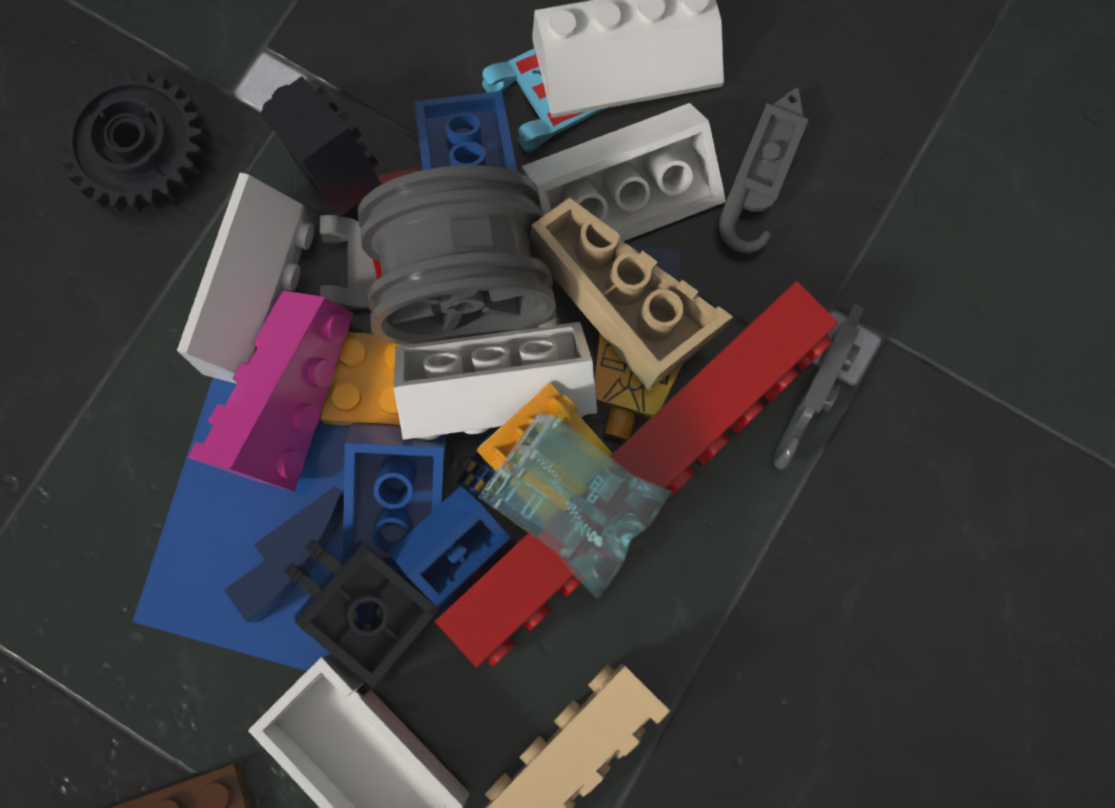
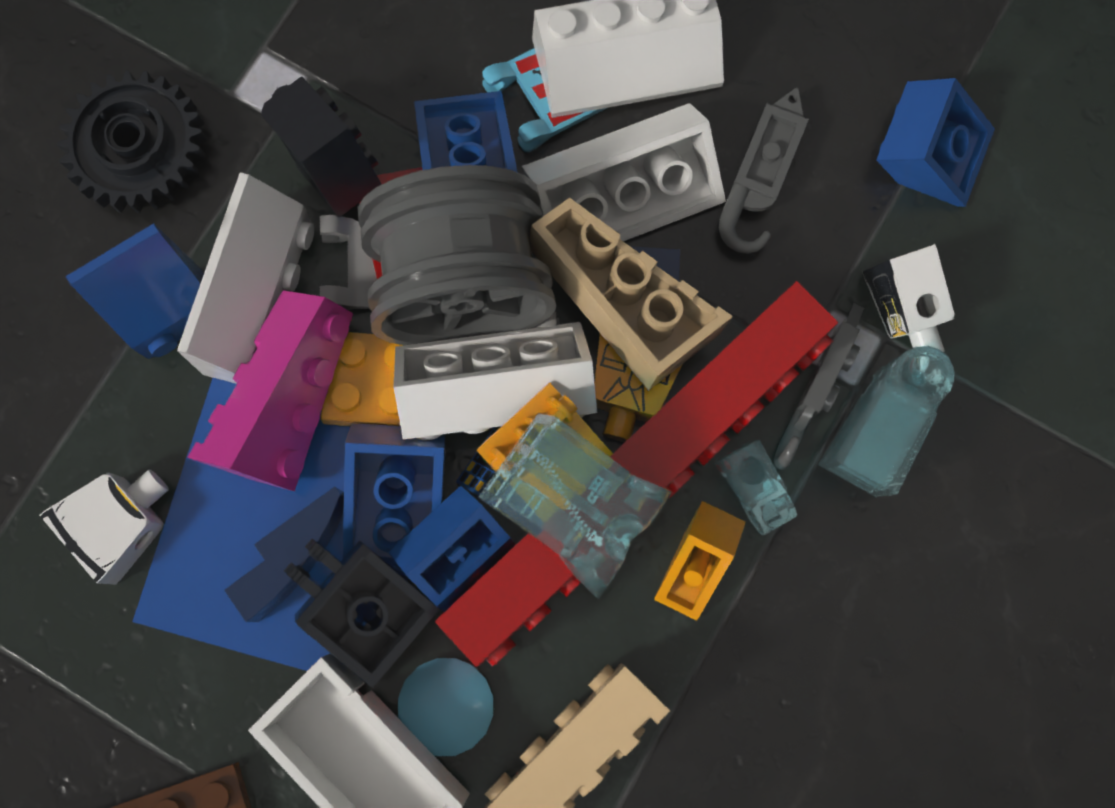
none -> white torso [40,469,169,585]
none -> blue slope [66,223,204,359]
none -> medium azure dish [398,658,493,756]
none -> light orange slope [654,501,746,621]
none -> clear light blue leg [713,440,797,536]
none -> clear light blue piece [818,346,954,497]
none -> white torso [862,244,955,360]
none -> blue slope [877,78,995,207]

